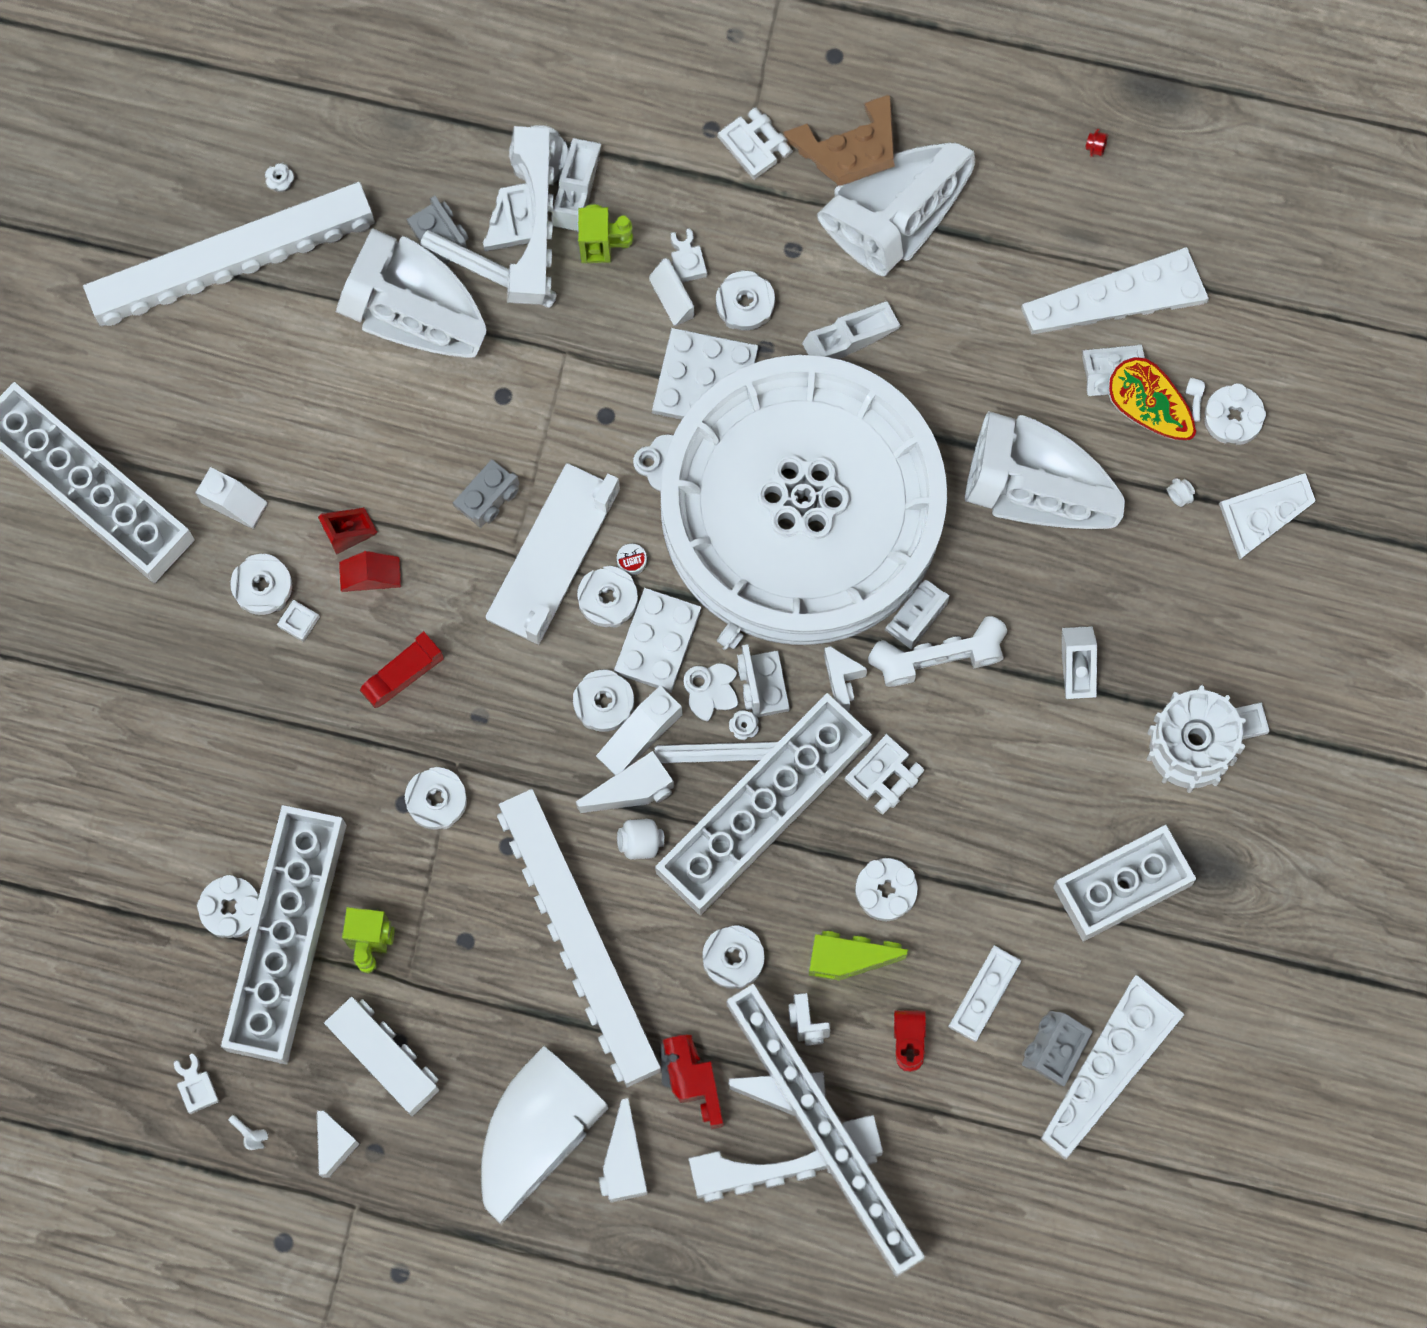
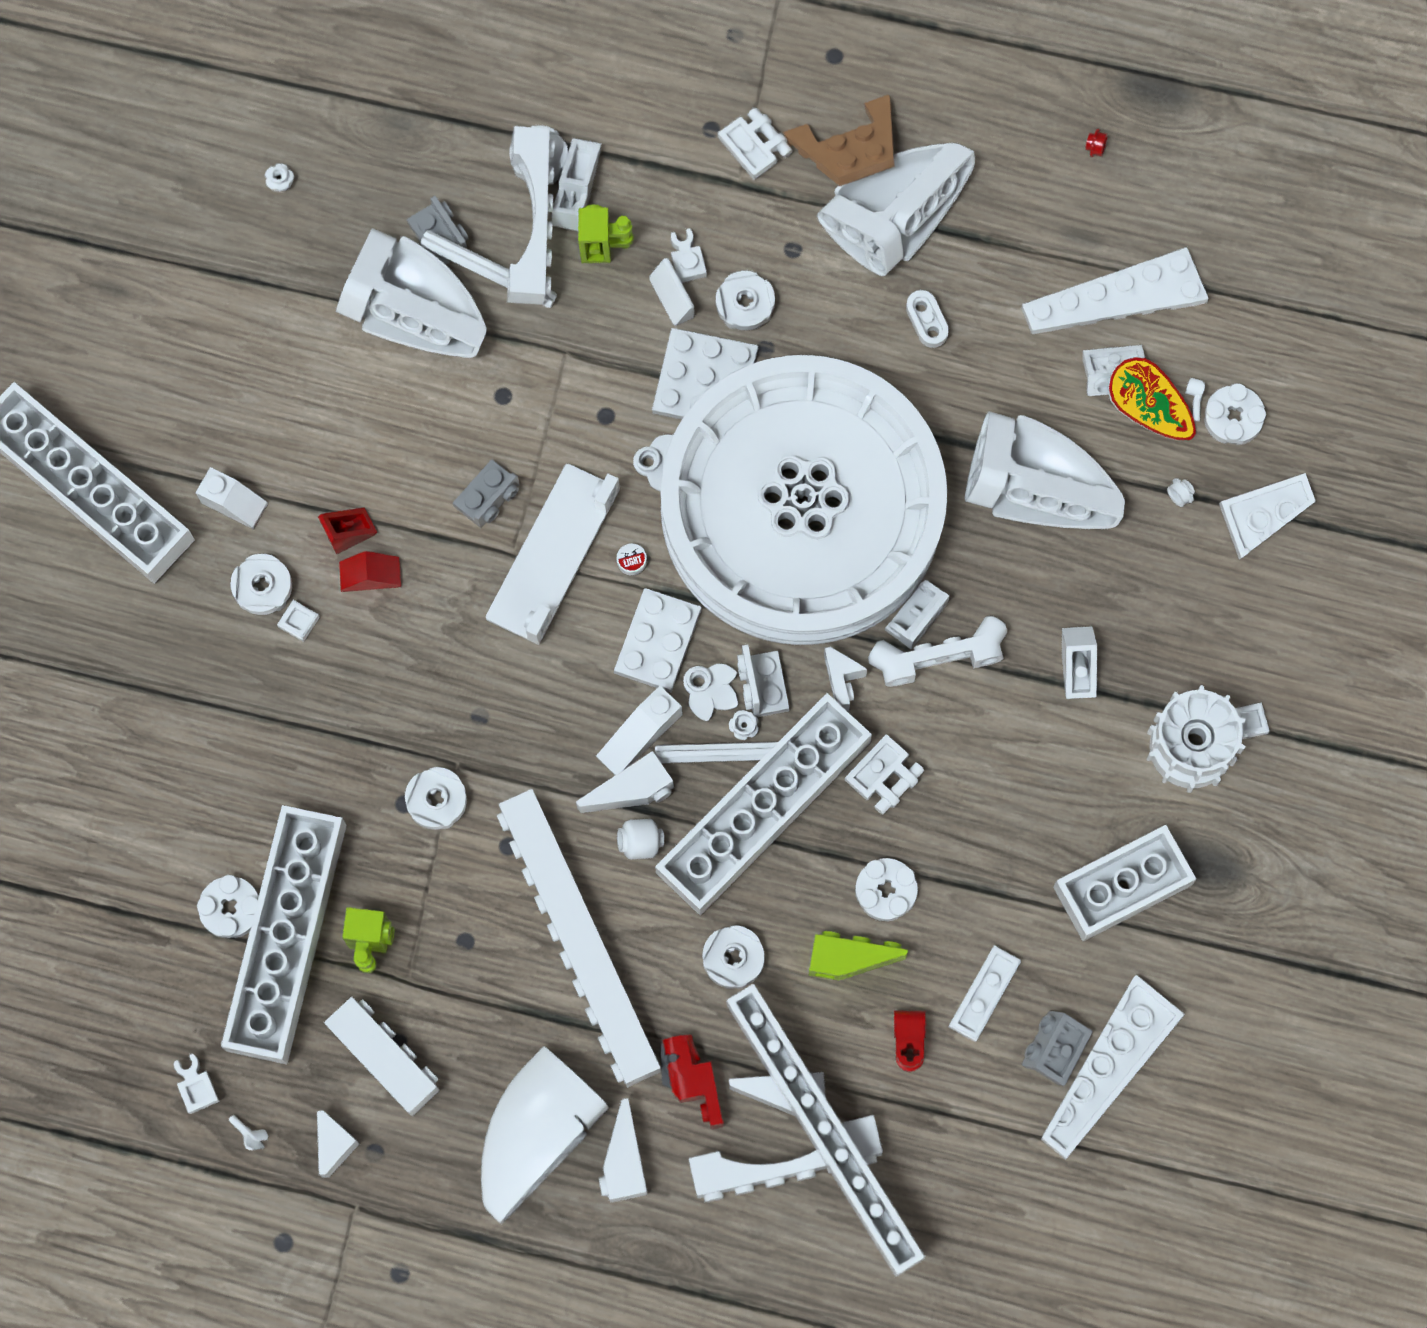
white brick [83,182,375,327] -> none
red leg [360,631,444,708] -> none
white wing [483,184,533,251] -> none
white plate [573,670,634,732] -> none
white plate [577,566,638,628] -> none
white plate [717,622,743,650] -> none
white bracket [788,993,830,1045] -> none
white slope [802,301,900,359] -> none
none -> white plate [906,290,948,348]

